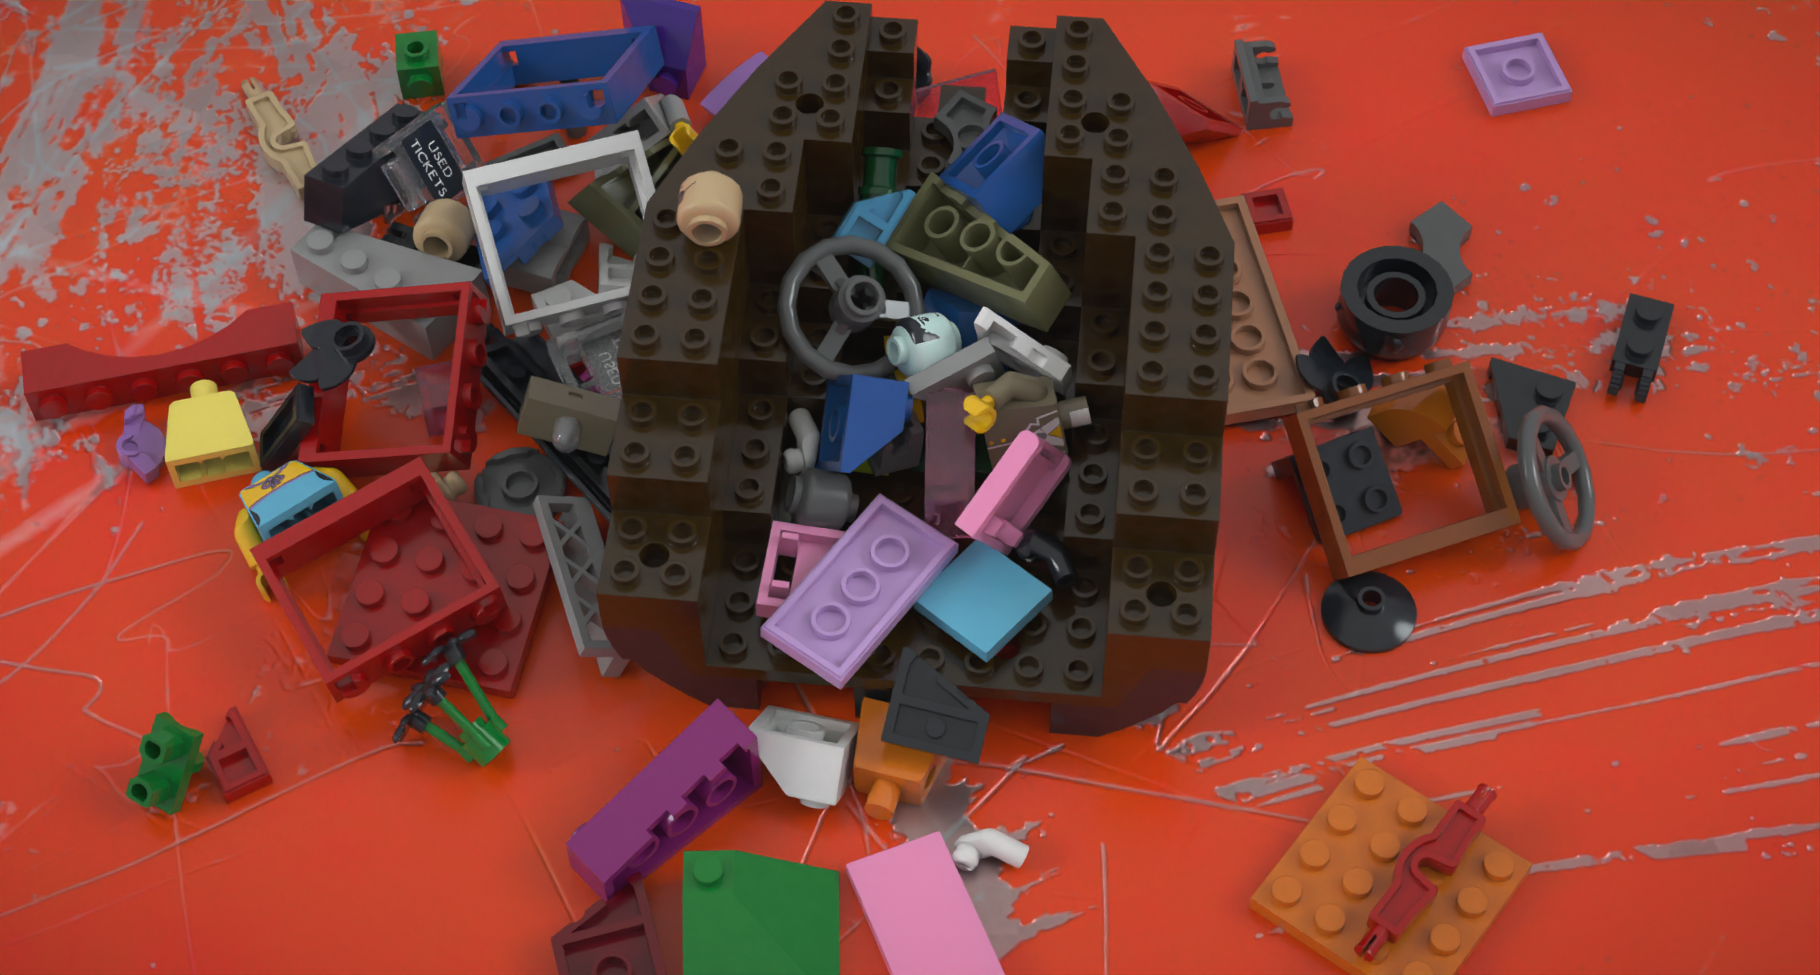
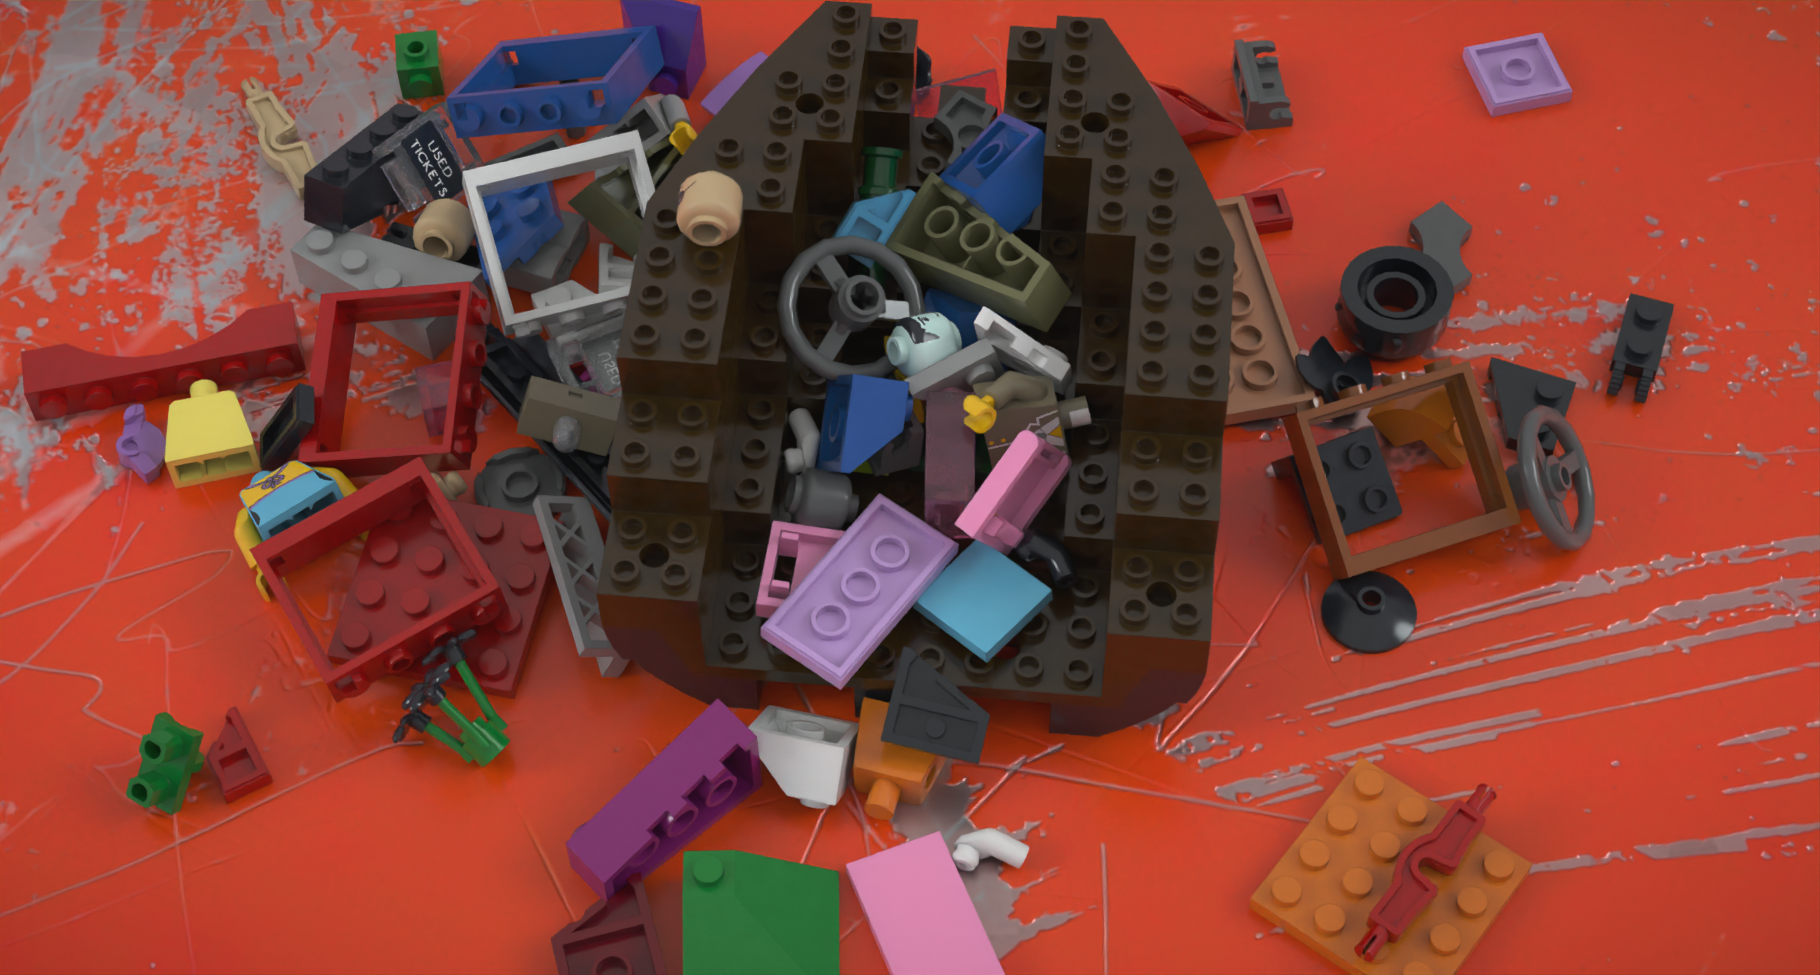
black plate [289,319,376,391] -> none

